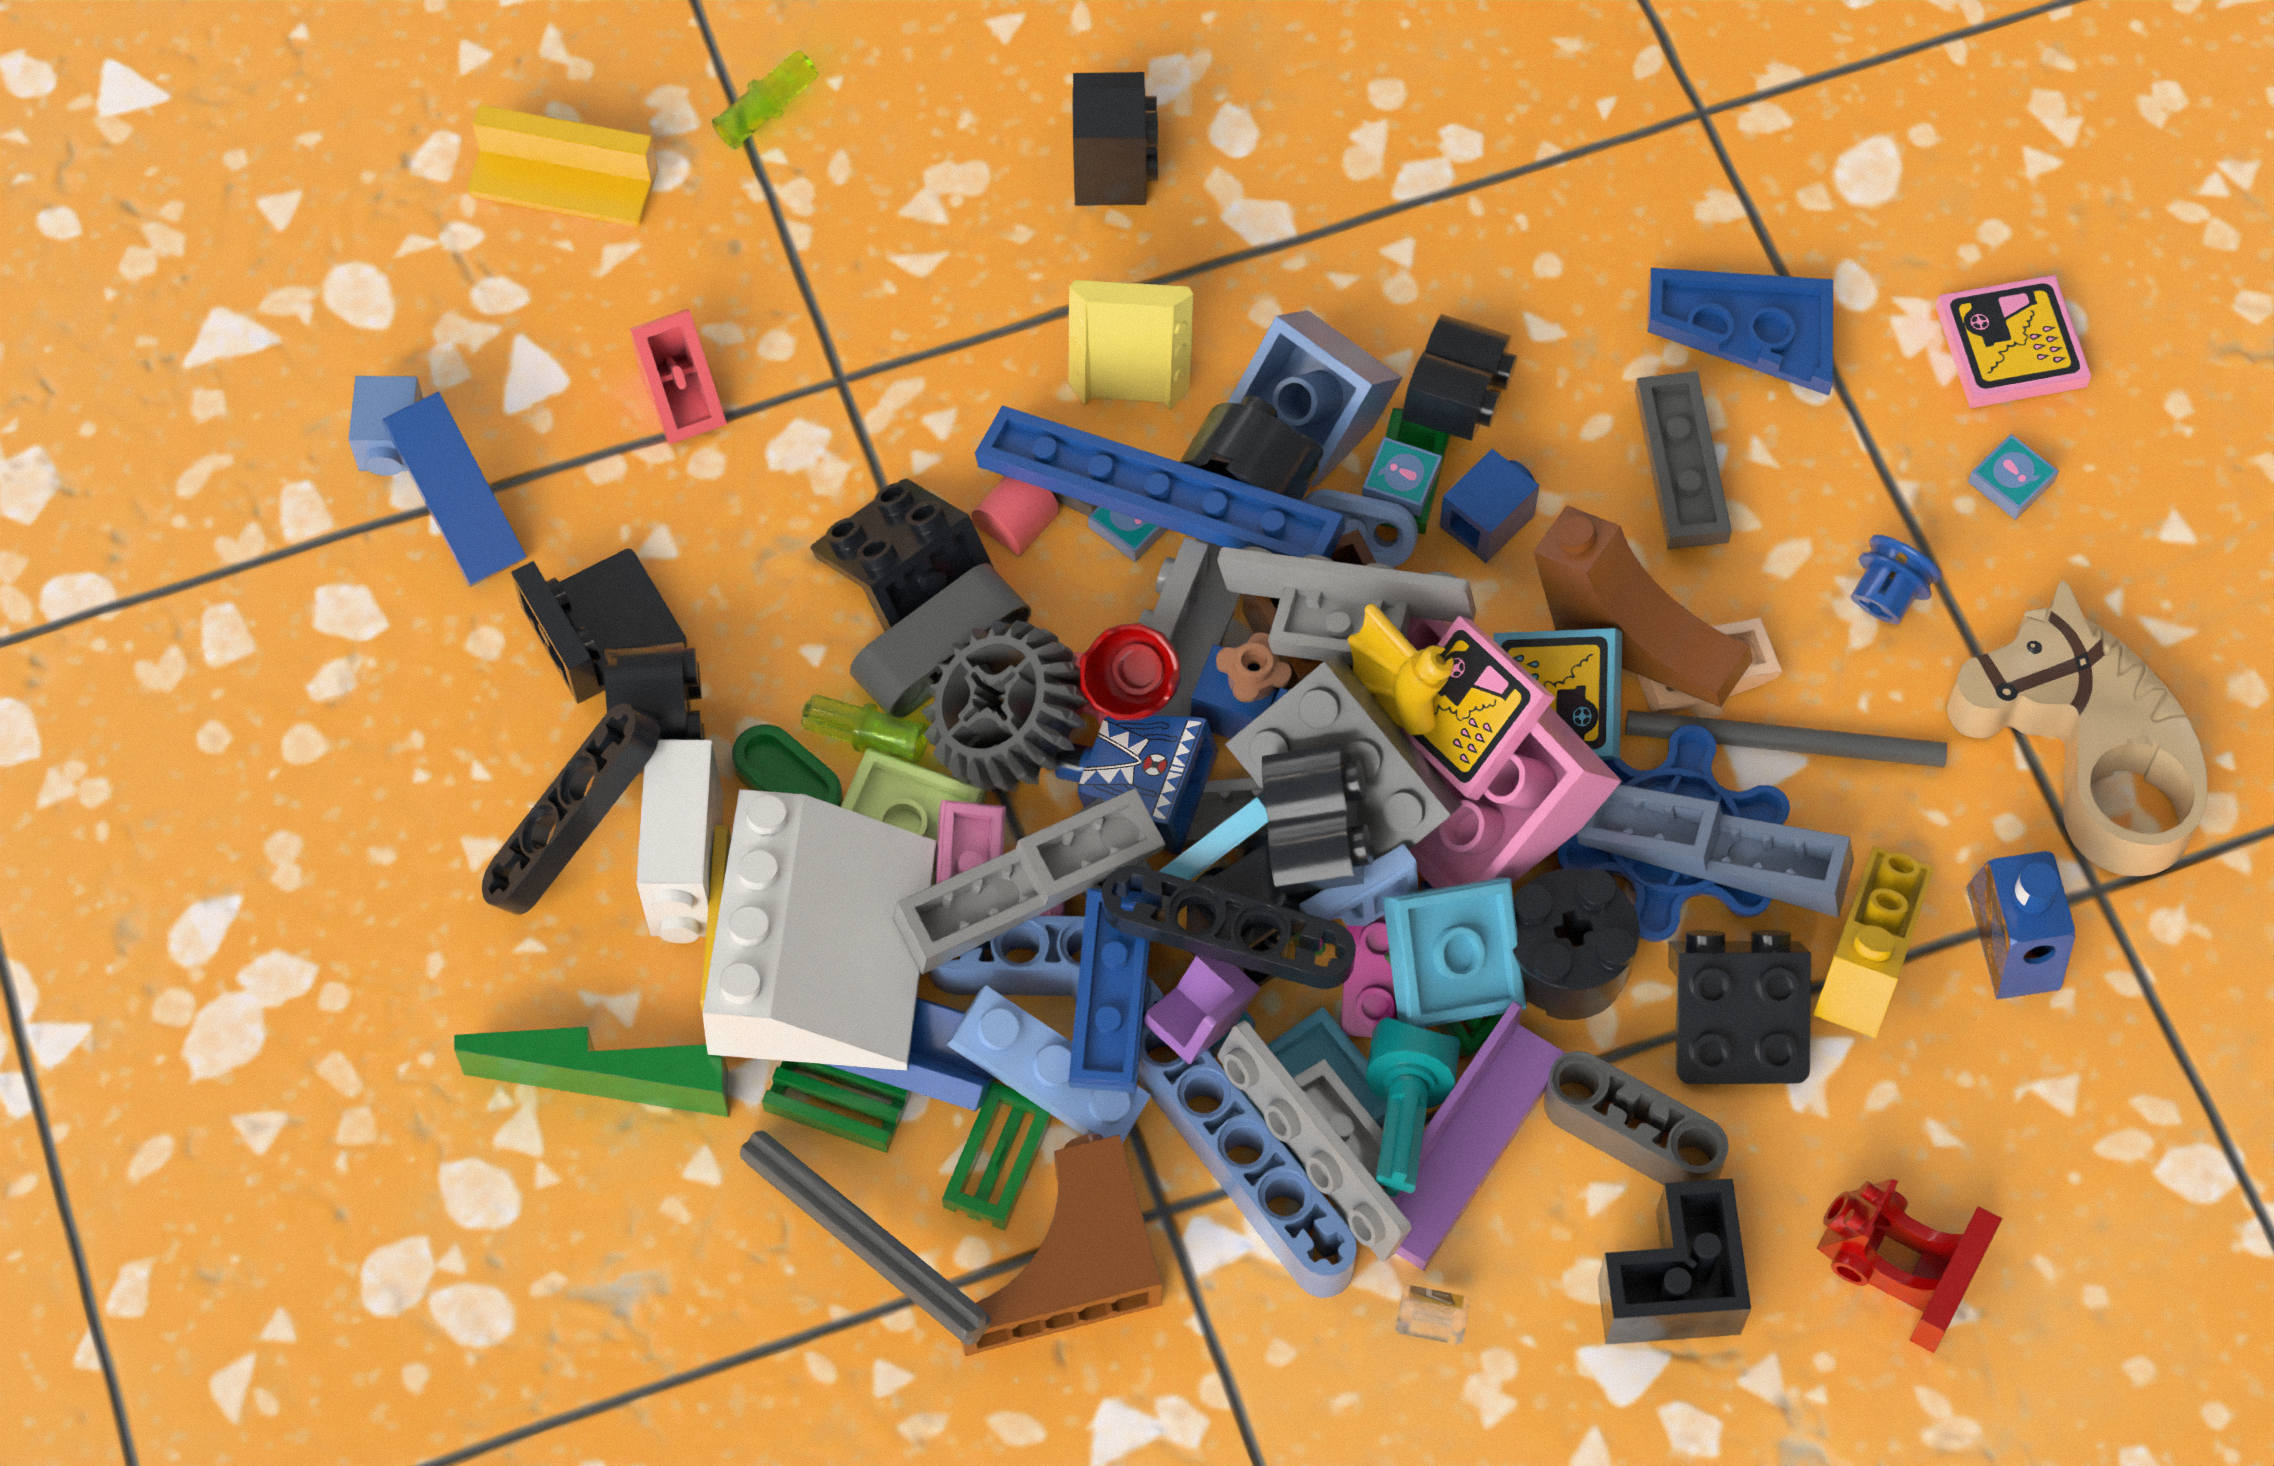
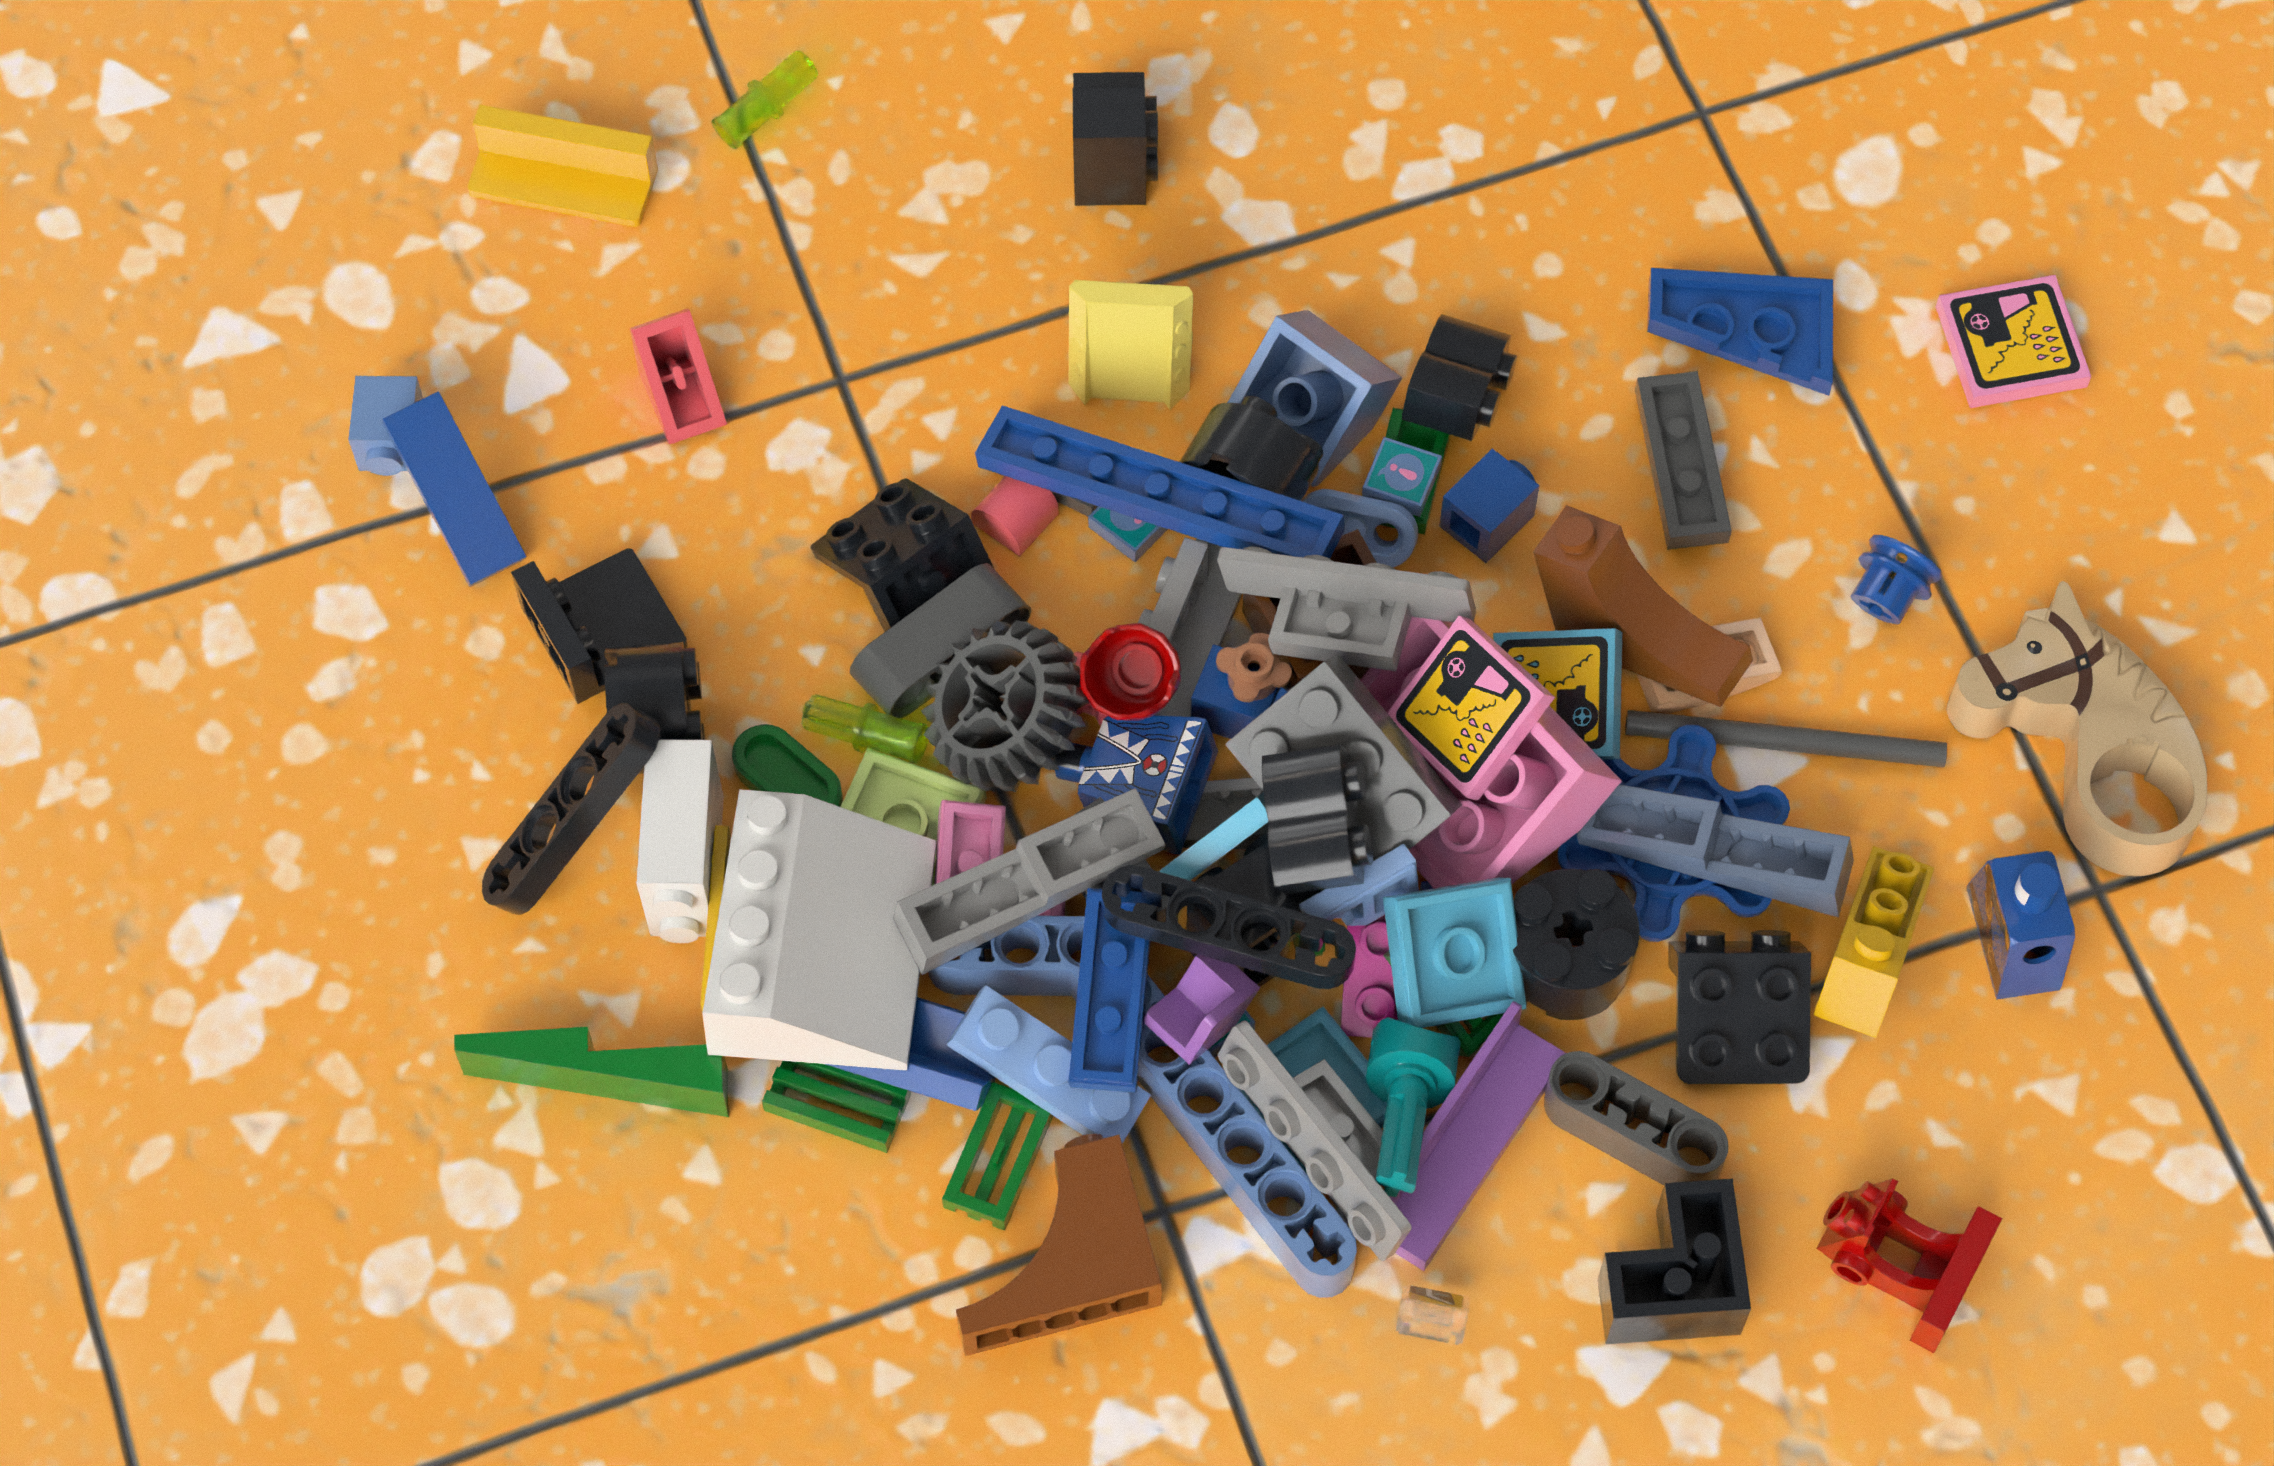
dark grey axle [740,1131,991,1345] -> none
yellow arm [1348,604,1454,735] -> none
medium blue tile [1968,434,2059,520] -> none

